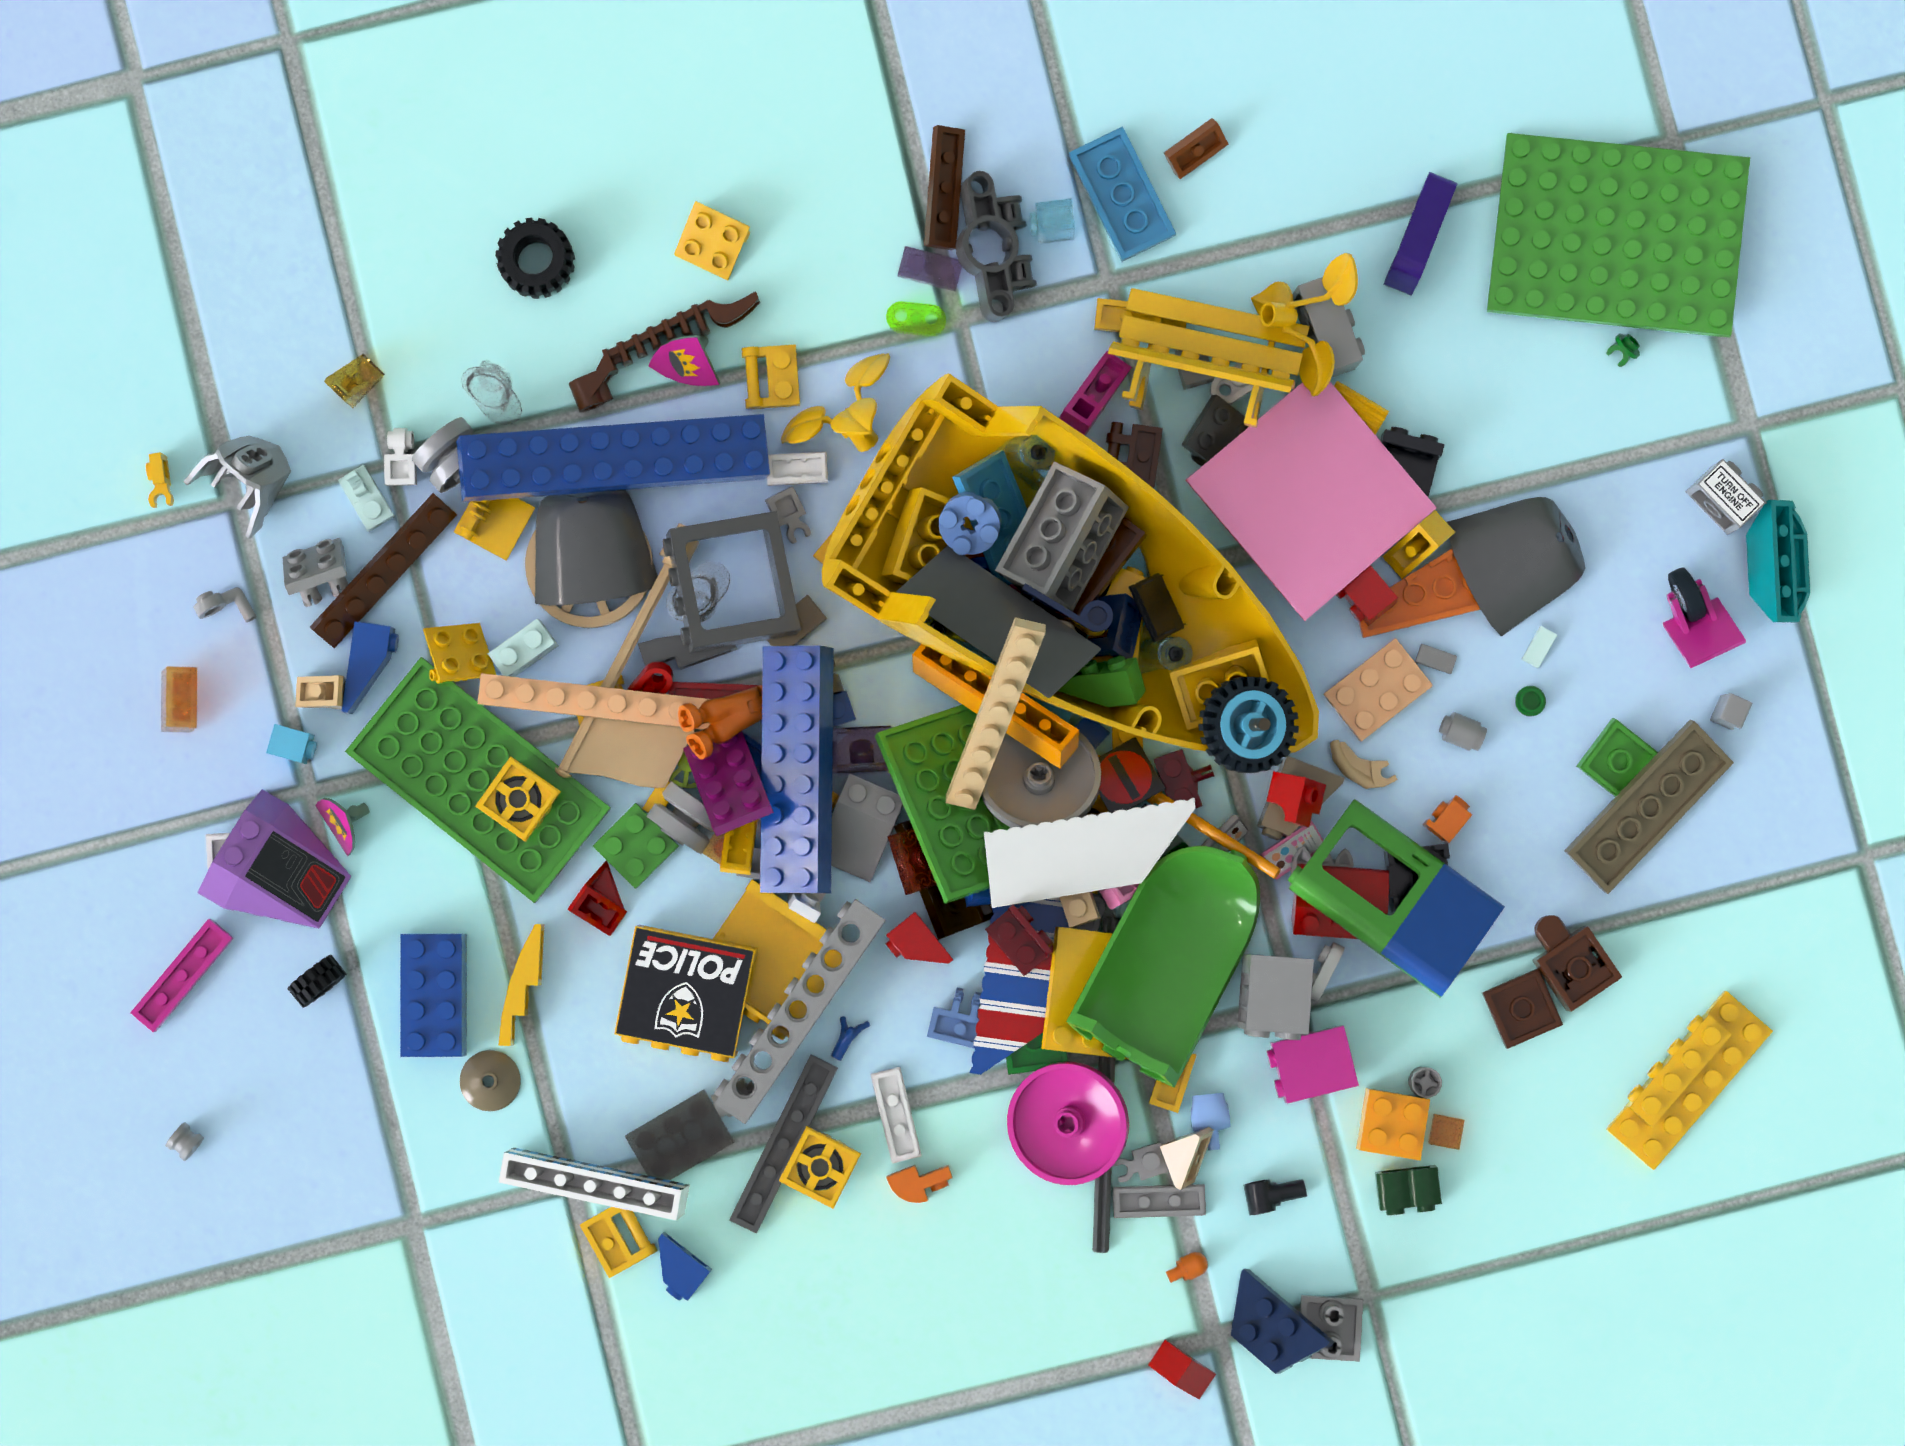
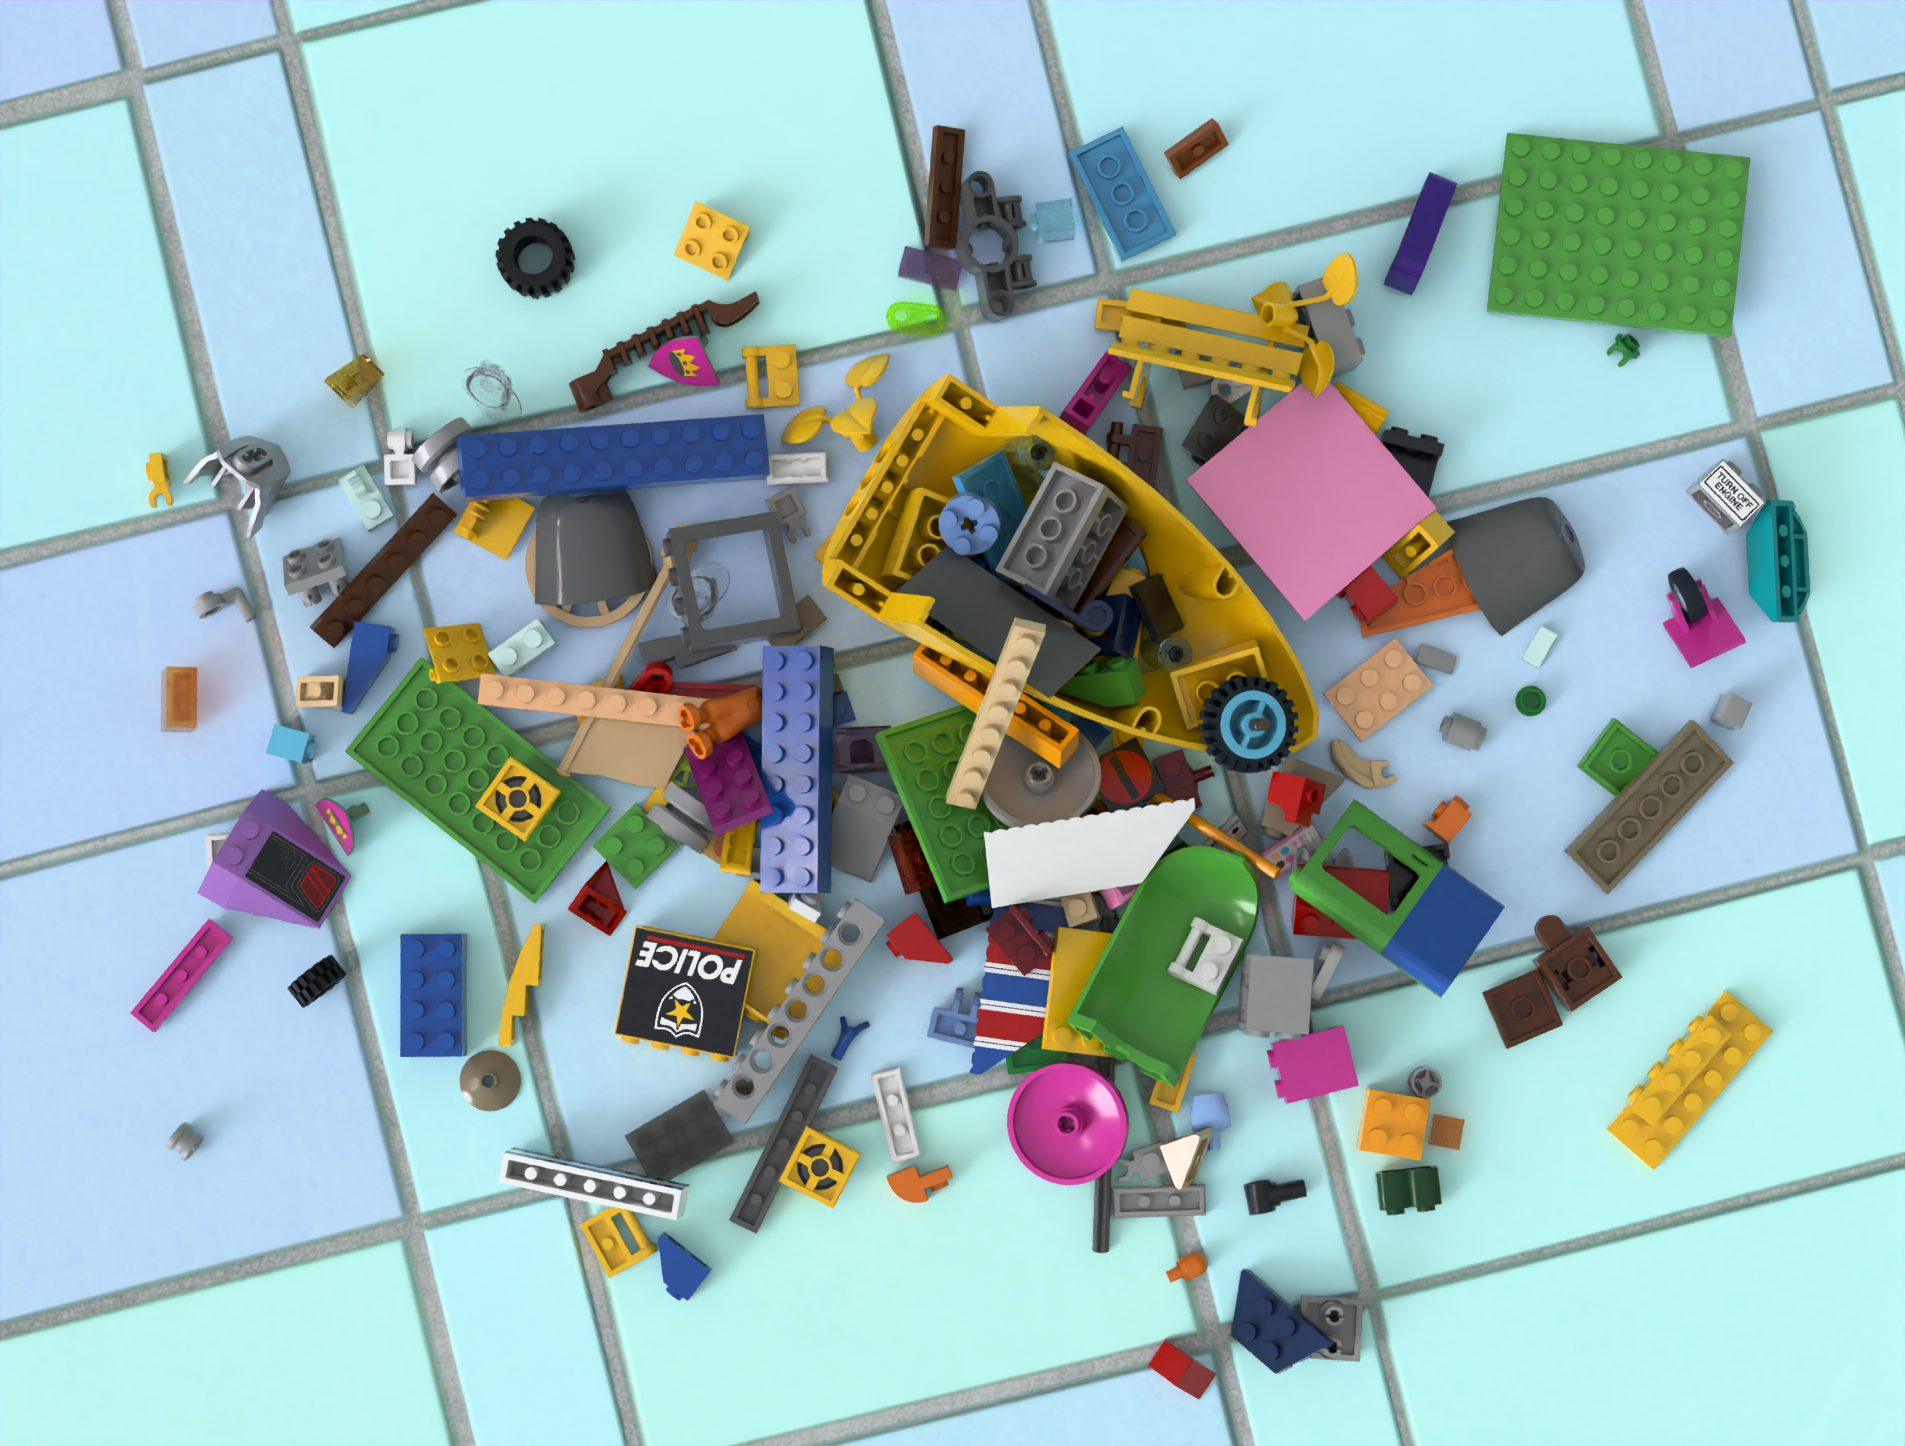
none -> white plate [1167,917,1244,996]

